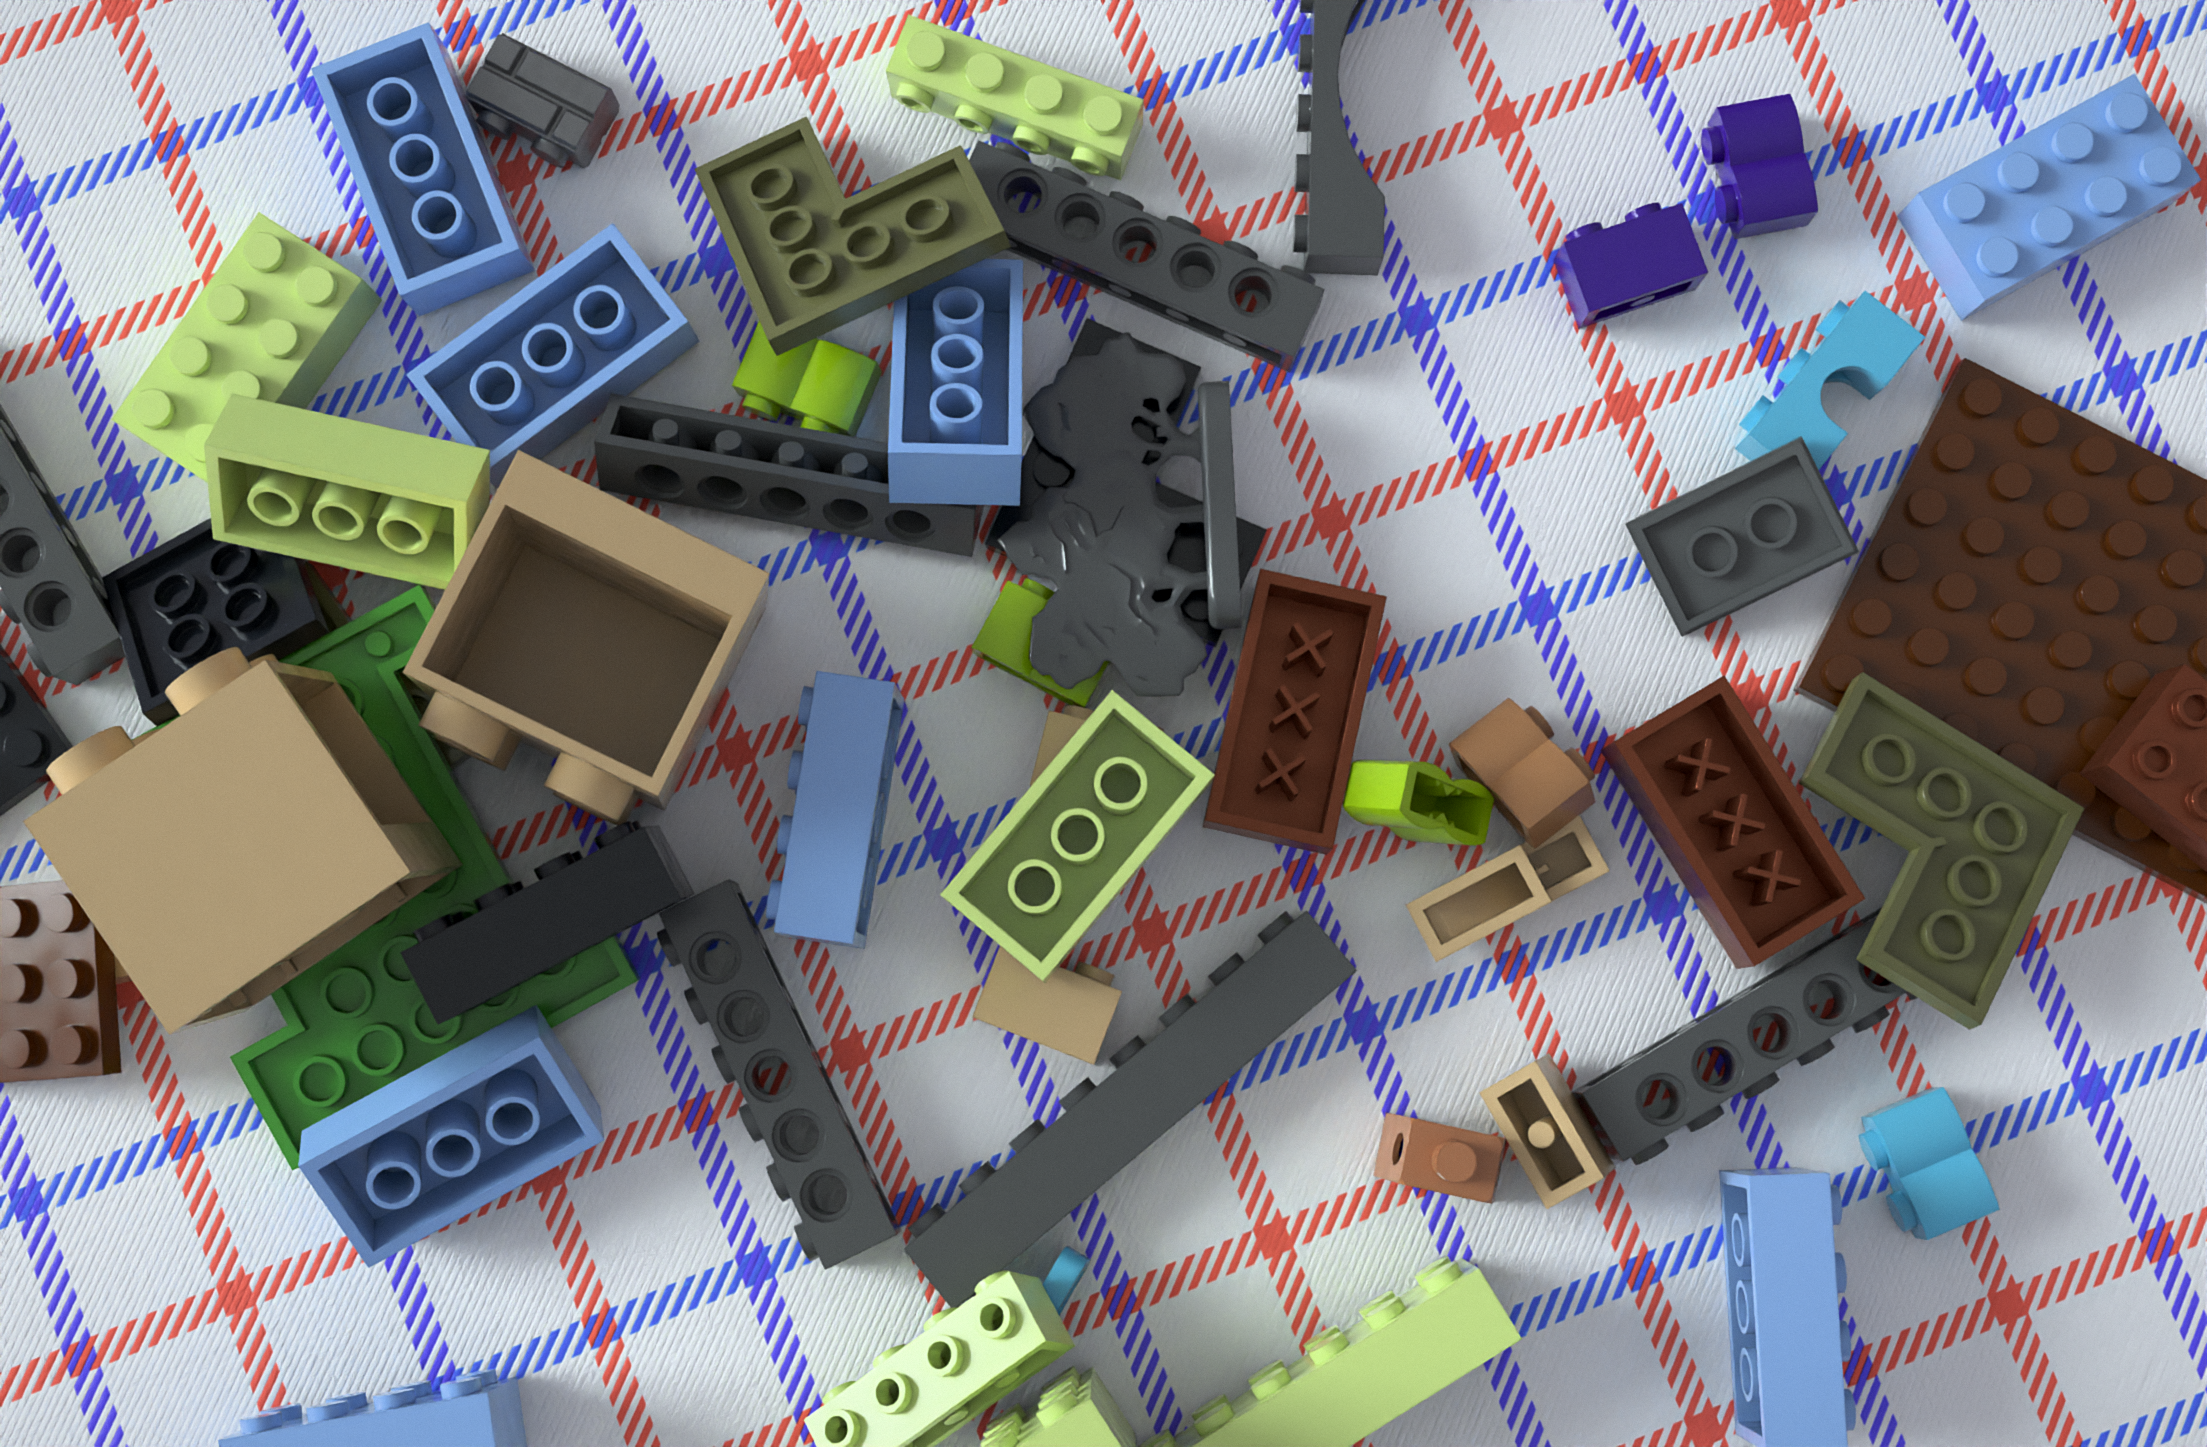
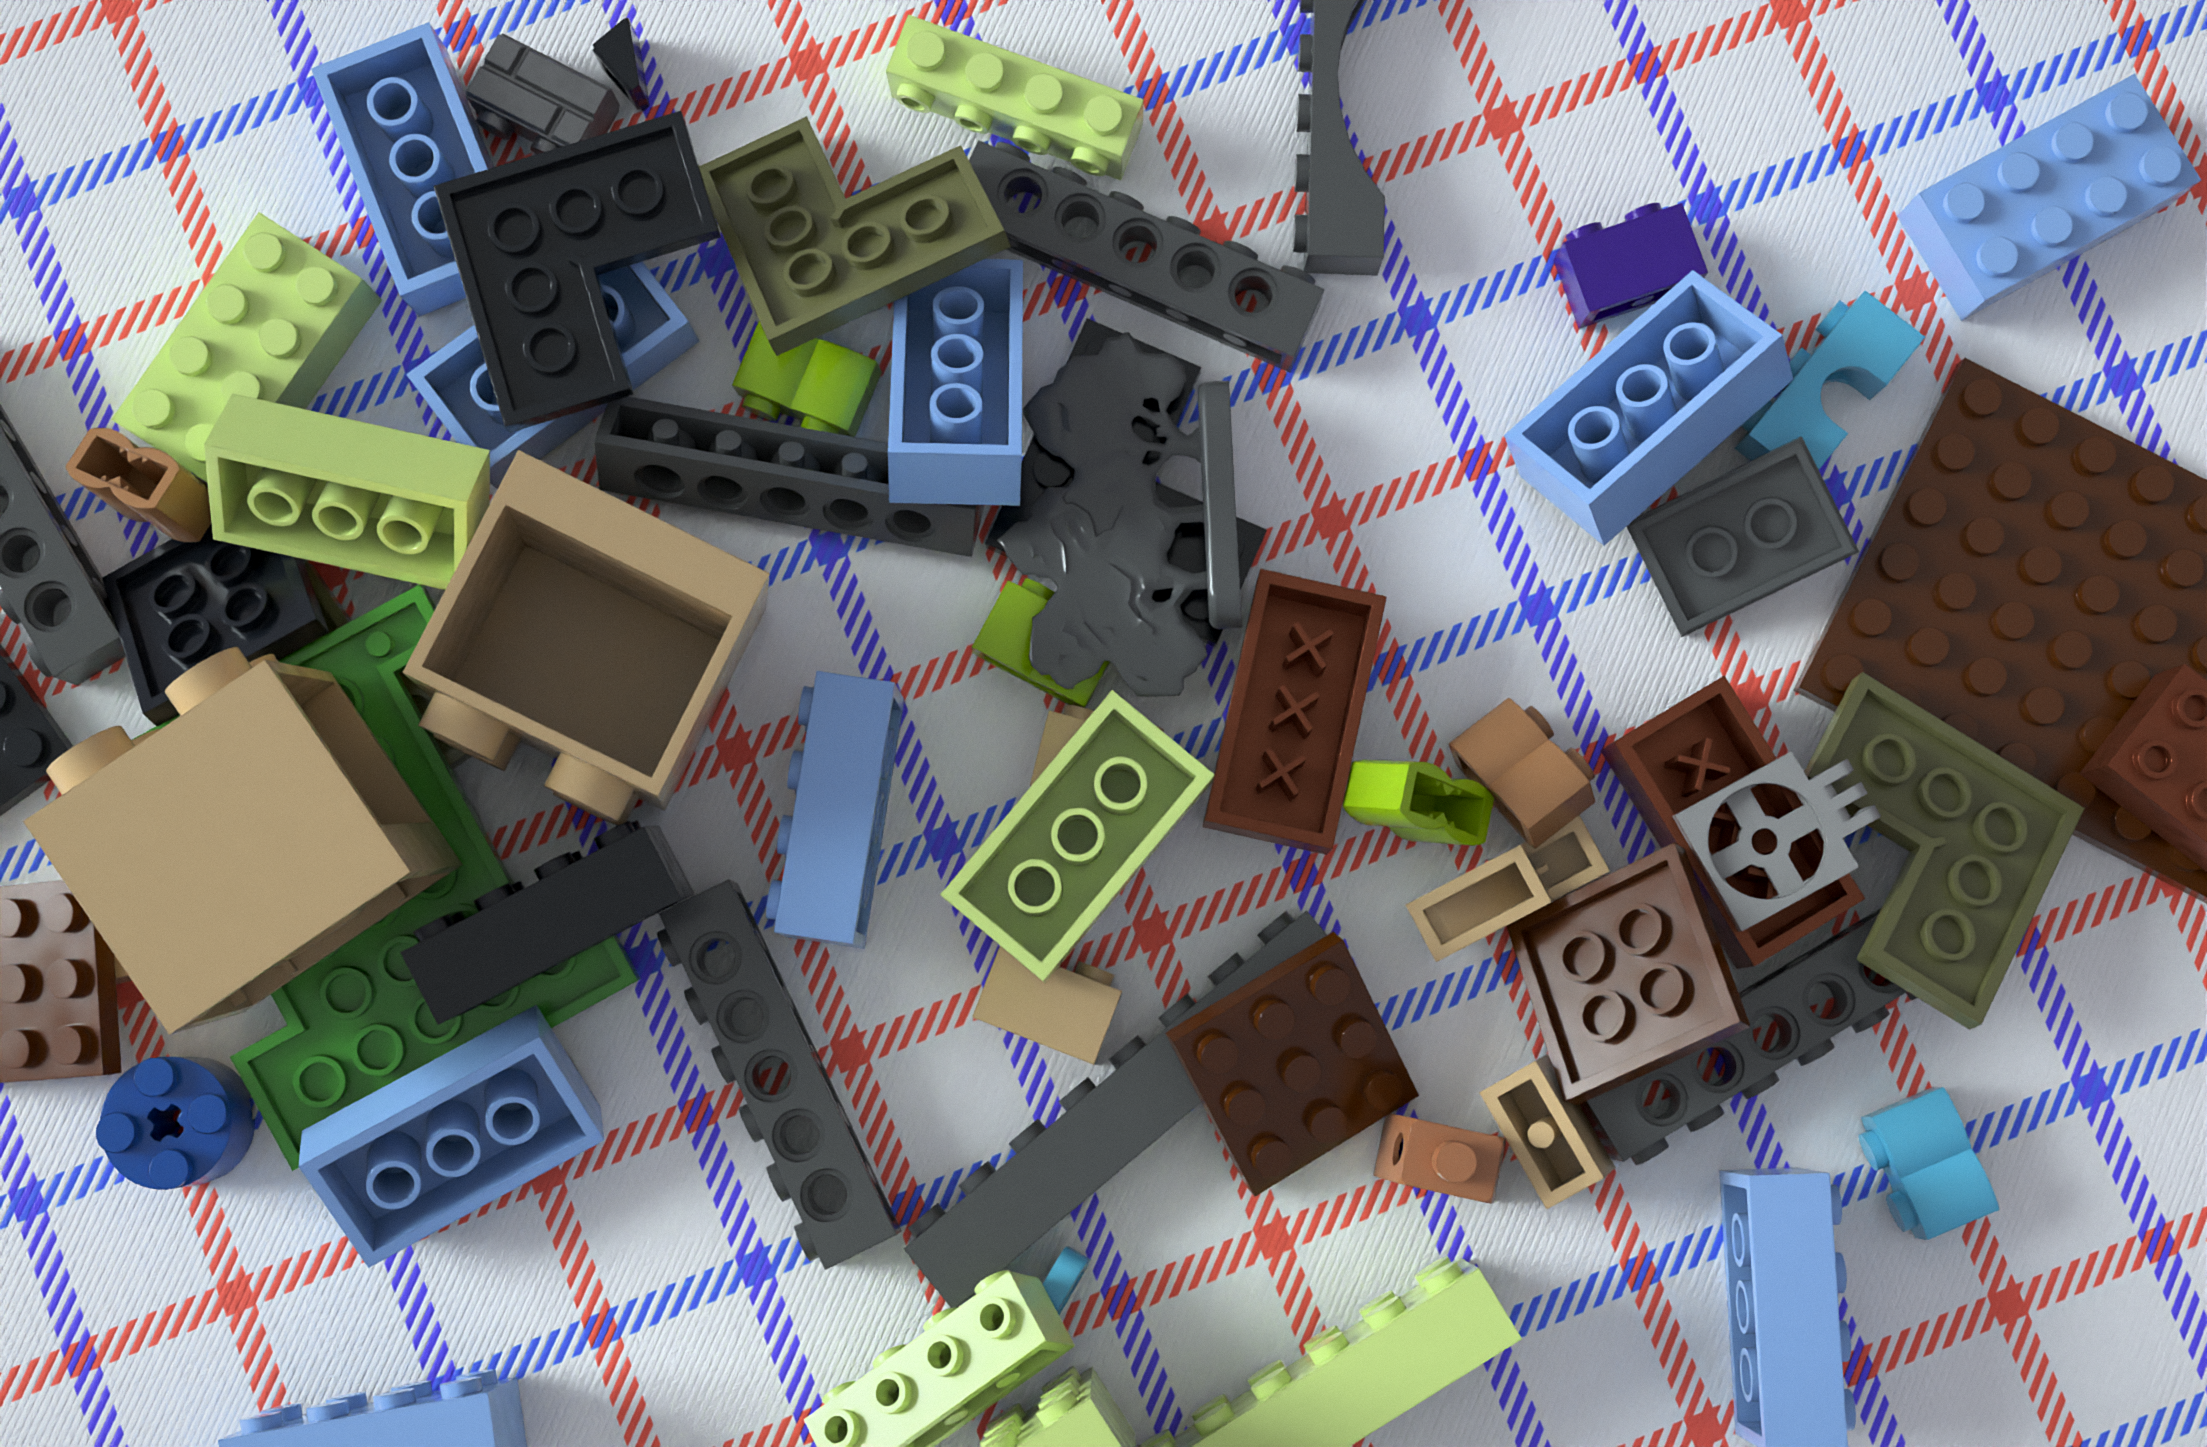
dark purple brick [1701,94,1818,239] -> none
none -> medium nougat brick [65,428,211,542]
none -> blue brick [96,1057,255,1190]
none -> black plate [434,111,721,433]
none -> black slope [592,18,650,111]
none -> reddish brown plate [1165,932,1419,1197]
none -> light blue brick [1504,270,1793,546]
none -> reddish brown plate [1507,843,1751,1106]
none -> light grey piece [1672,751,1881,932]

